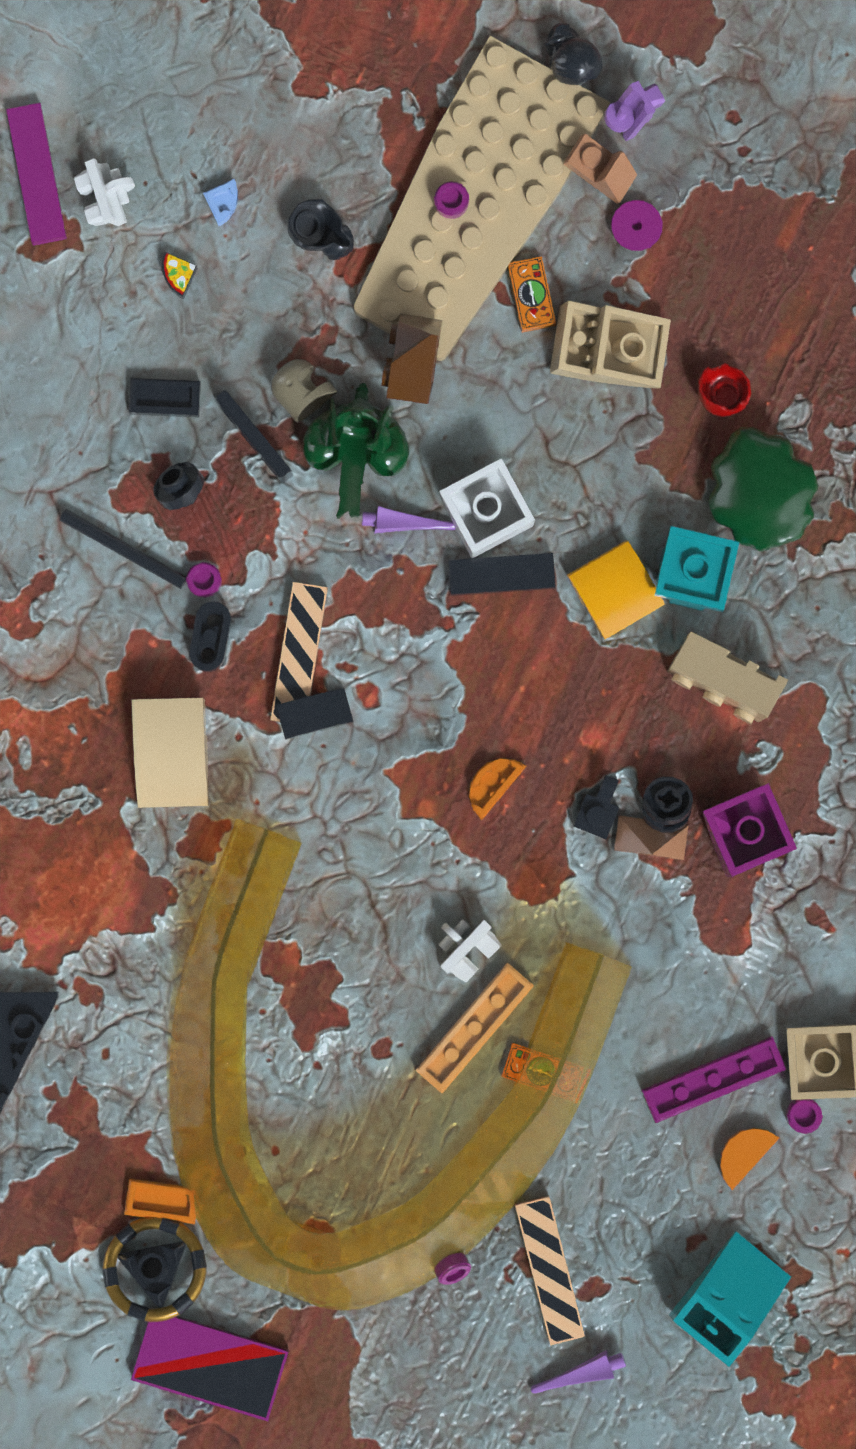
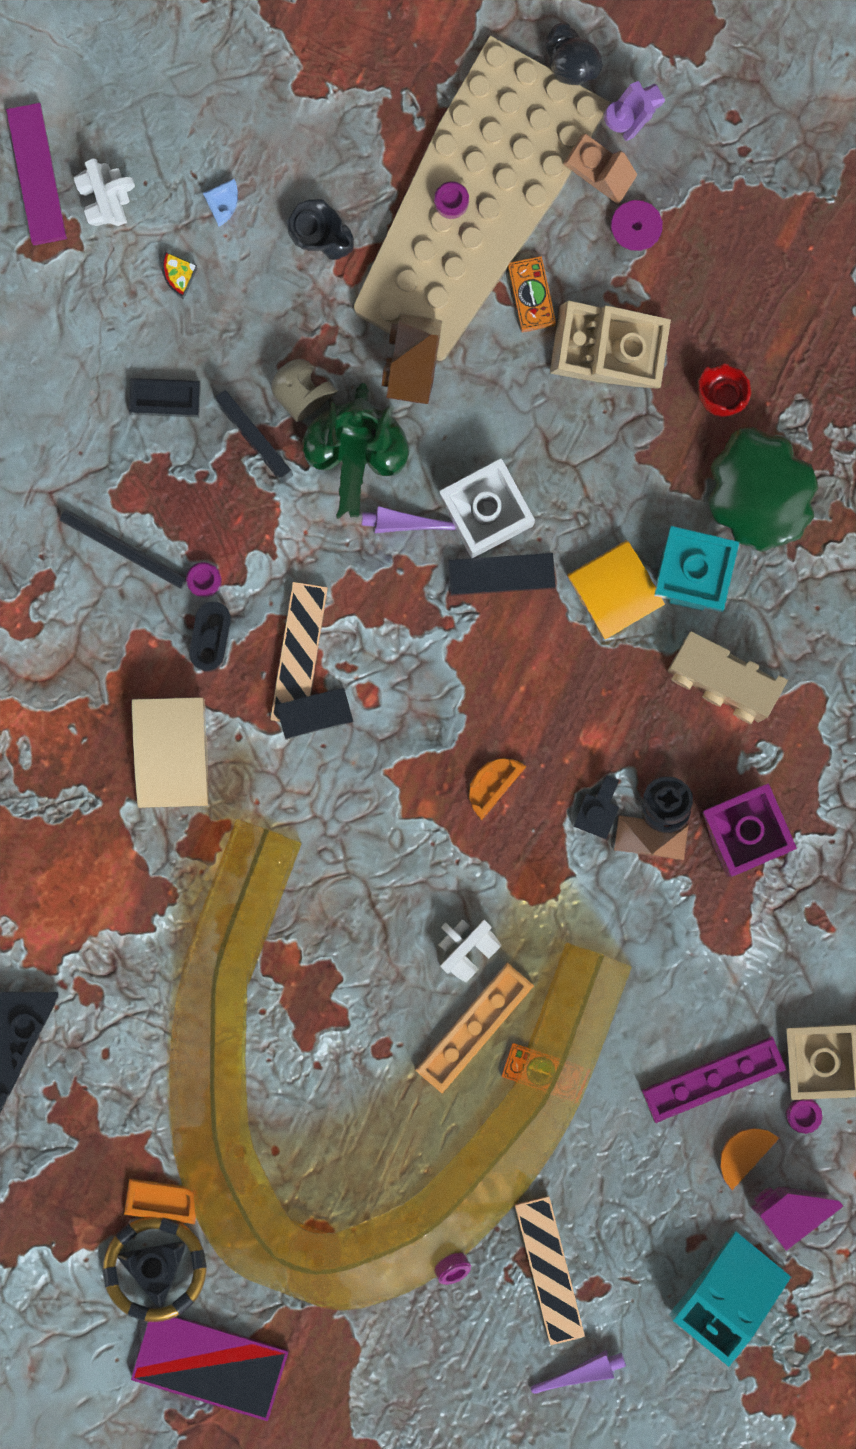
black plate [153,462,204,510] -> none
none -> magenta slope [751,1186,844,1251]

